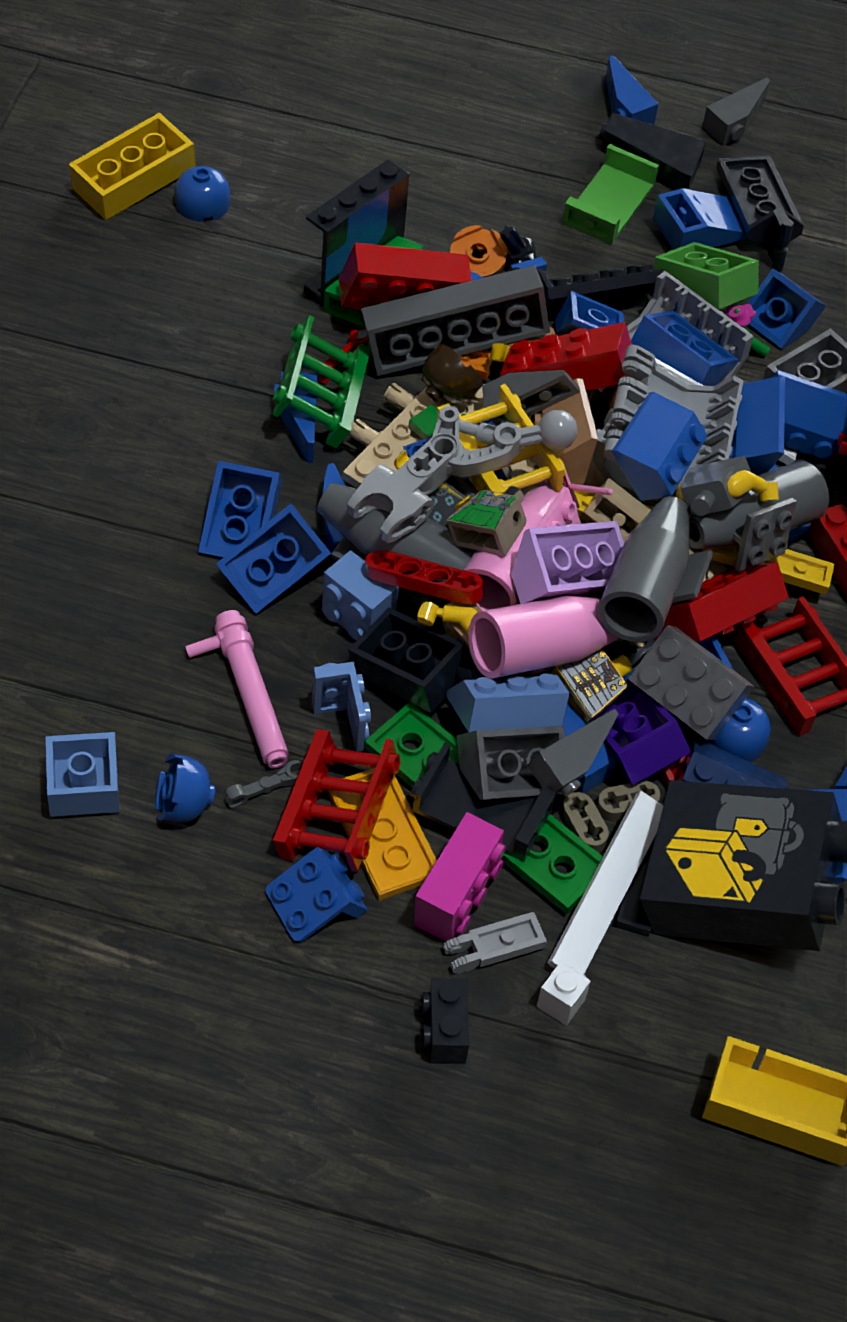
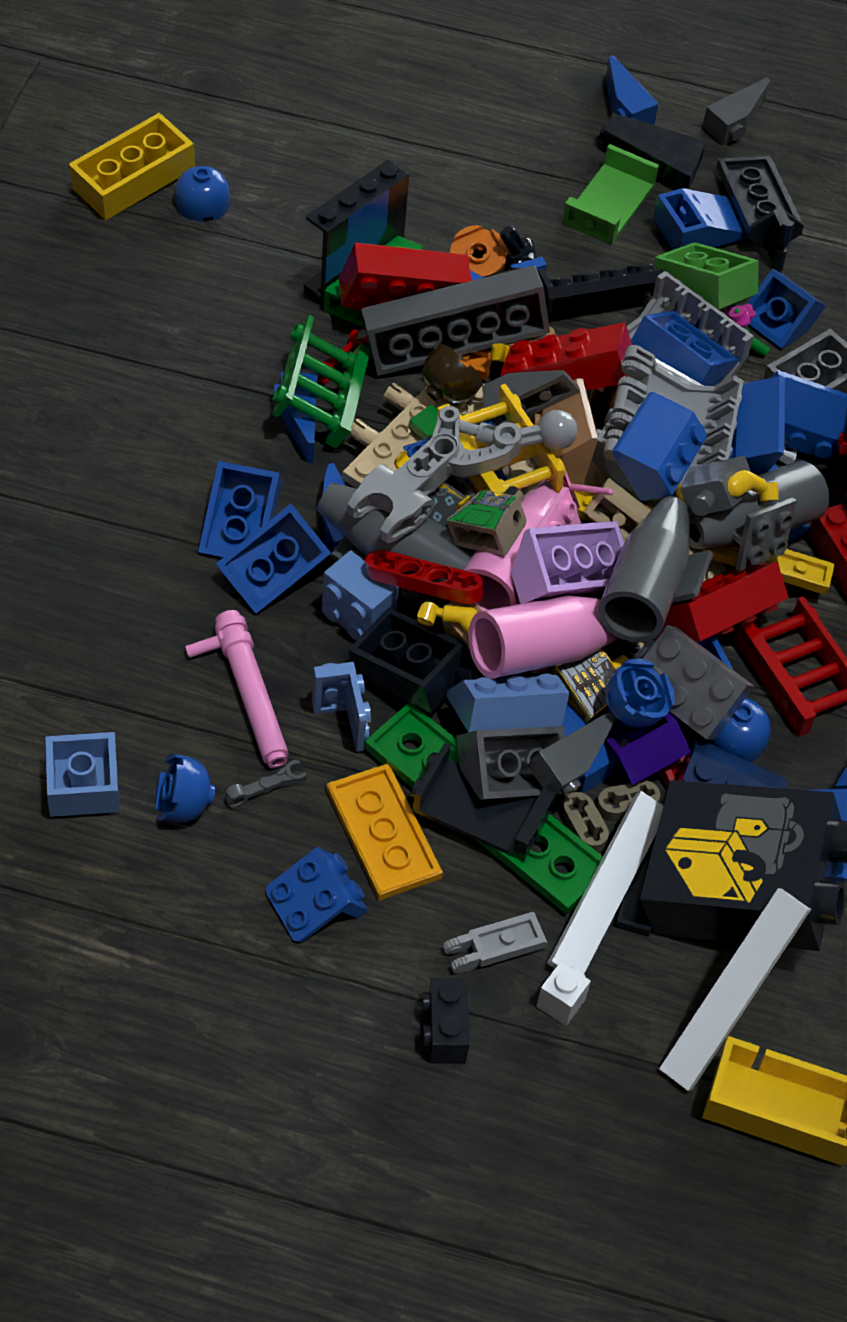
red fence [273,729,401,872] -> none
dark pink brick [414,812,506,941] -> none
blue slope [555,291,624,335] -> none
none -> blue cylinder [605,658,675,728]
none -> white tile [659,888,811,1091]

